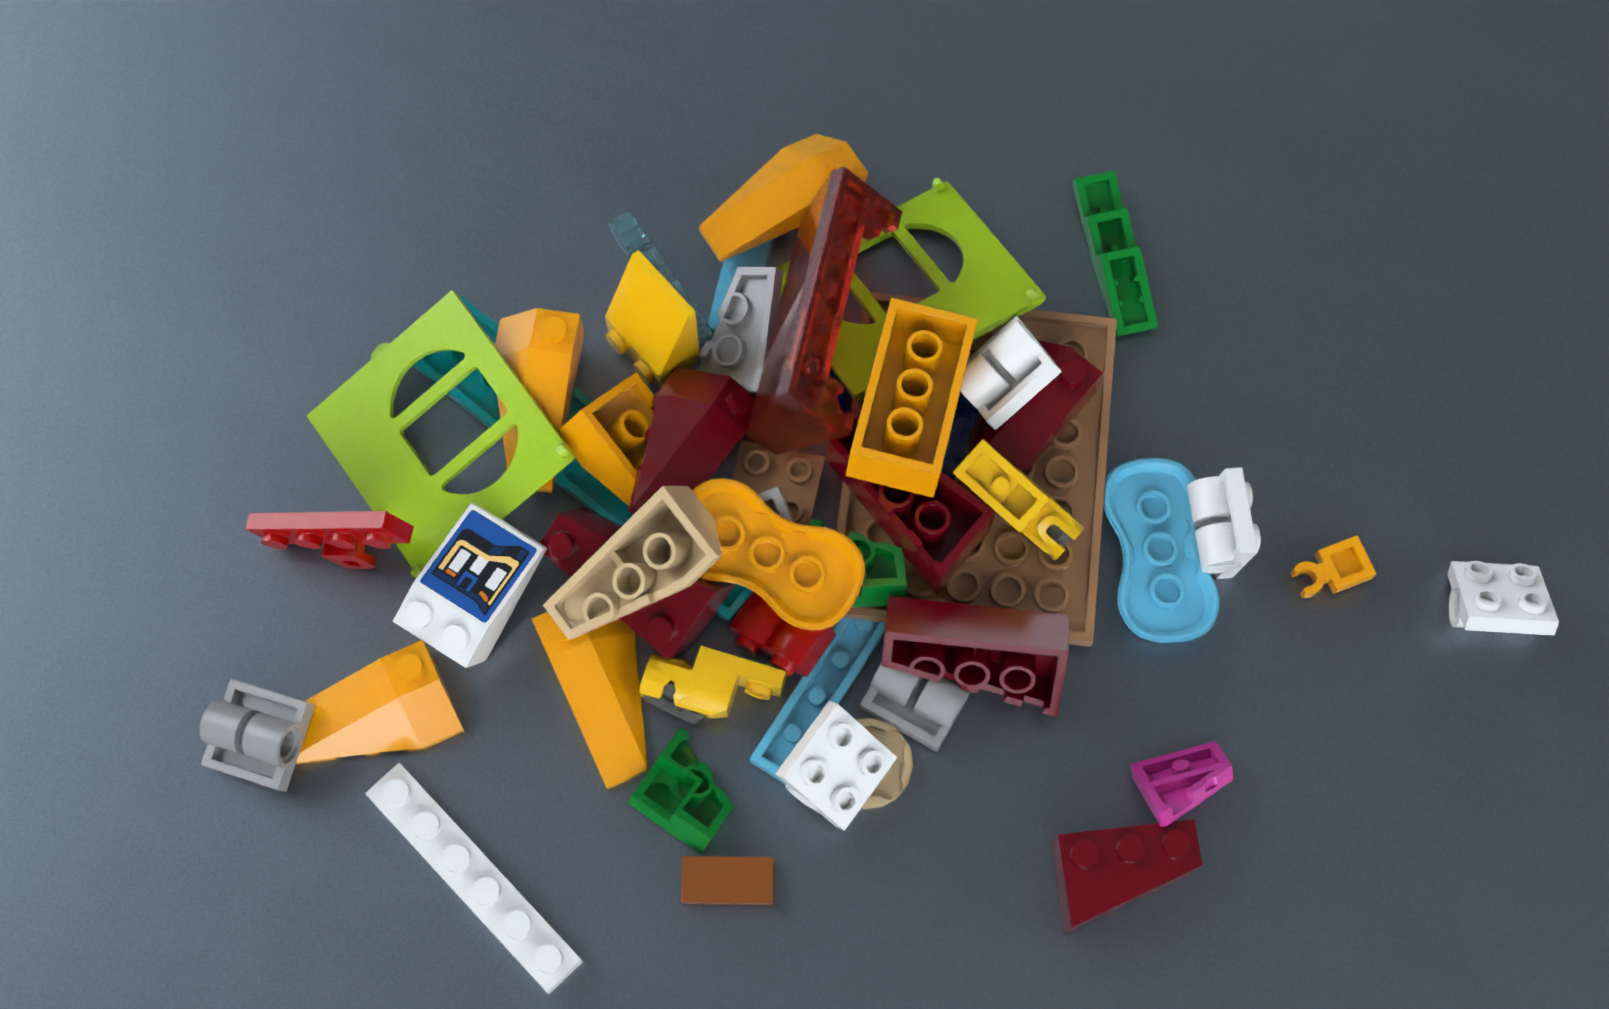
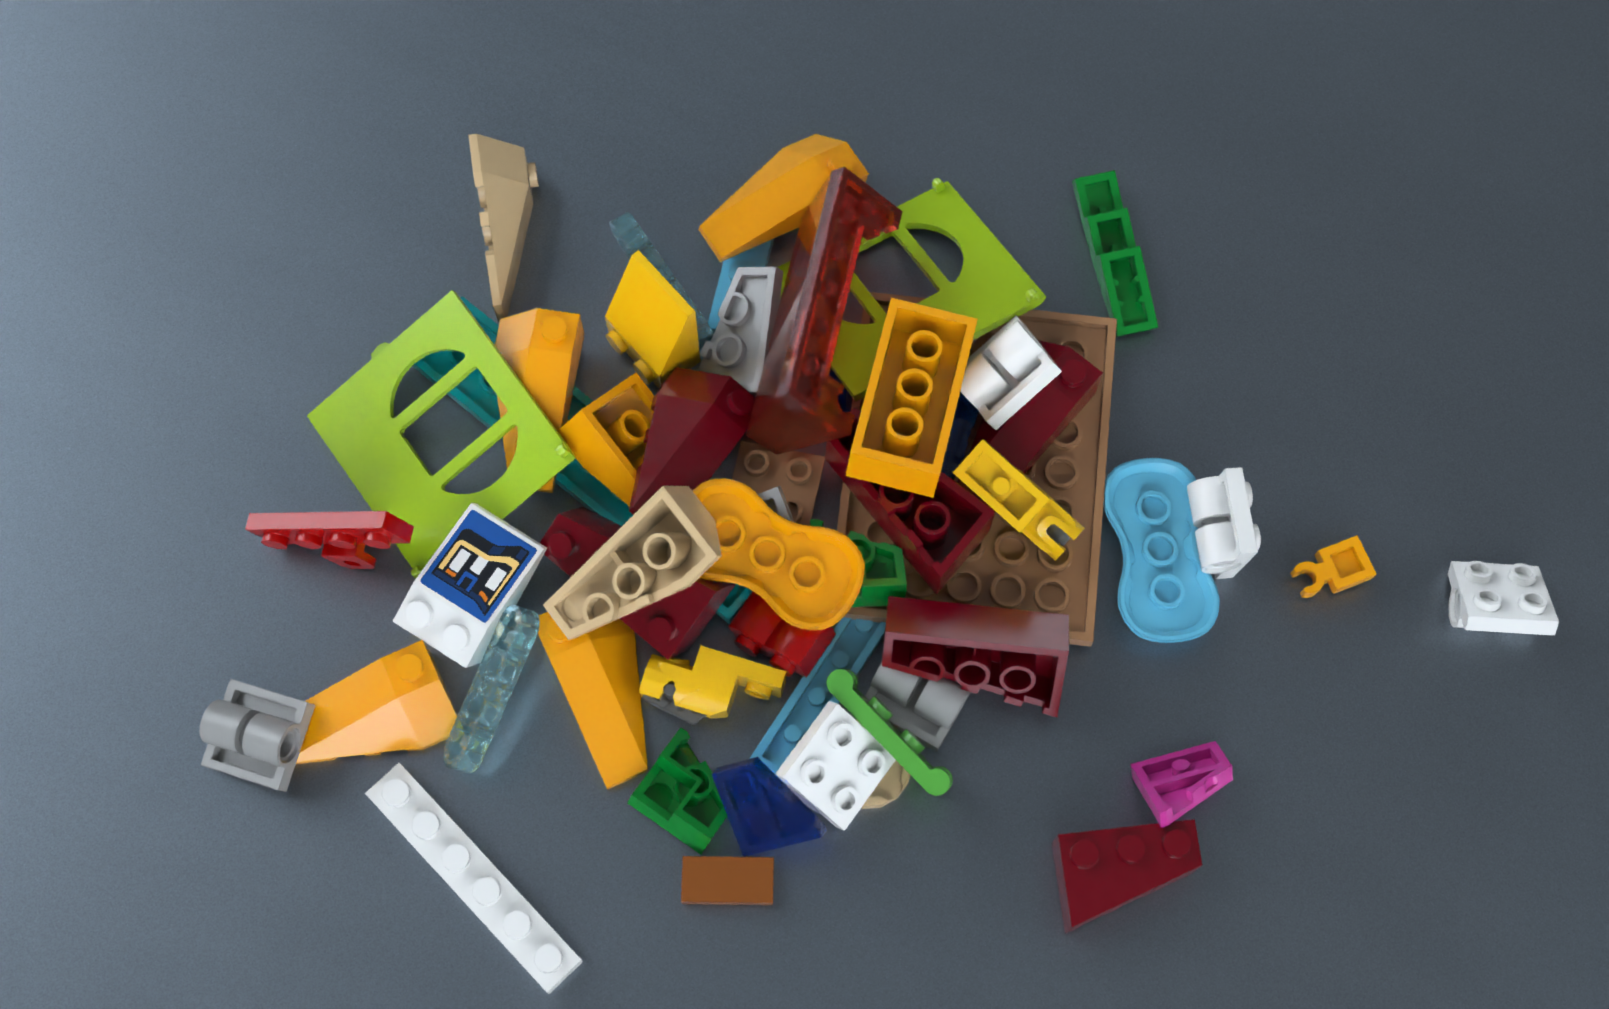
none -> clear light blue beam [443,605,540,774]
none -> tan wedge [468,134,539,323]
none -> clear blue wing [711,757,827,857]
none -> bright green plate [826,669,953,796]

